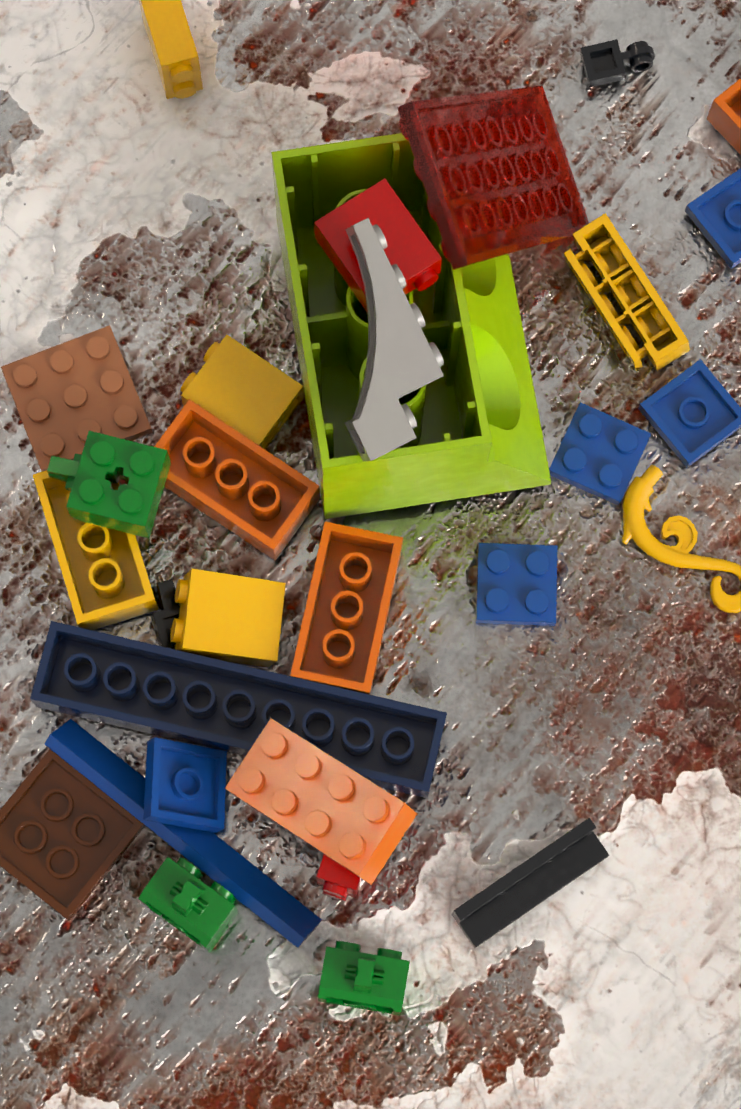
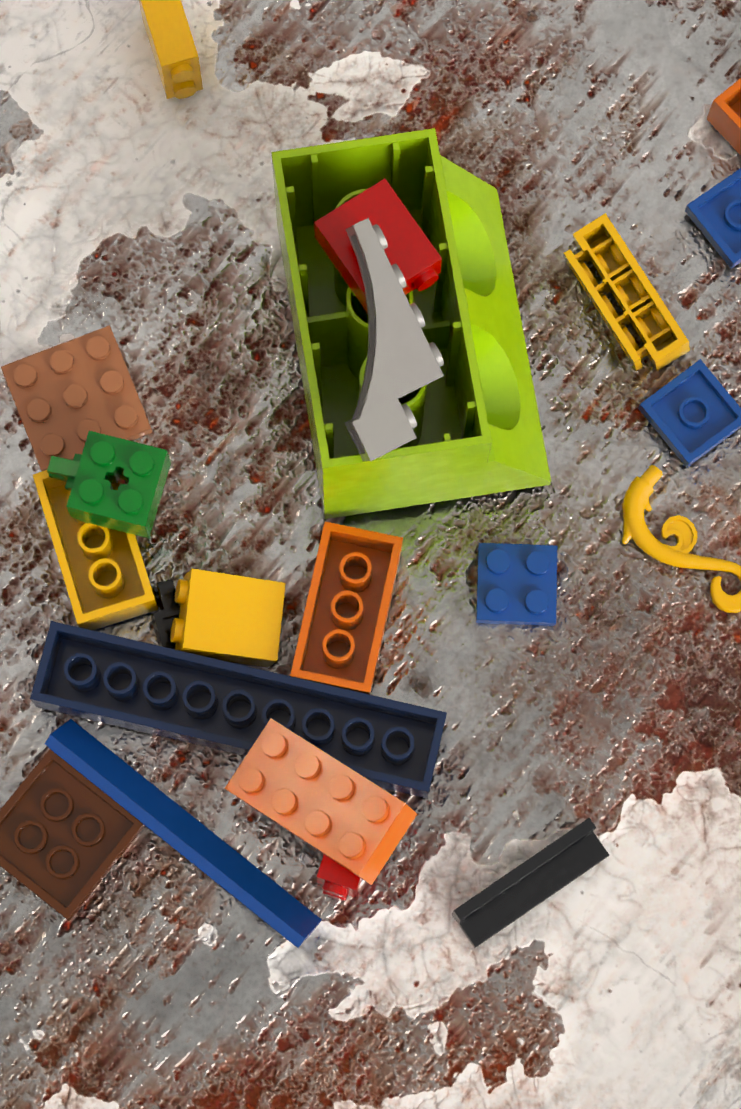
green hinge [138,857,239,953] -> none
blue plate [143,737,227,833] -> none
orange brick [154,399,320,561] -> none
yellow brick [180,335,304,450] -> none
green hinge [318,941,410,1016] -> none
clear red plate [397,85,589,270] -> none
blue plate [549,402,651,506] -> none
black plate [580,39,655,88] -> none

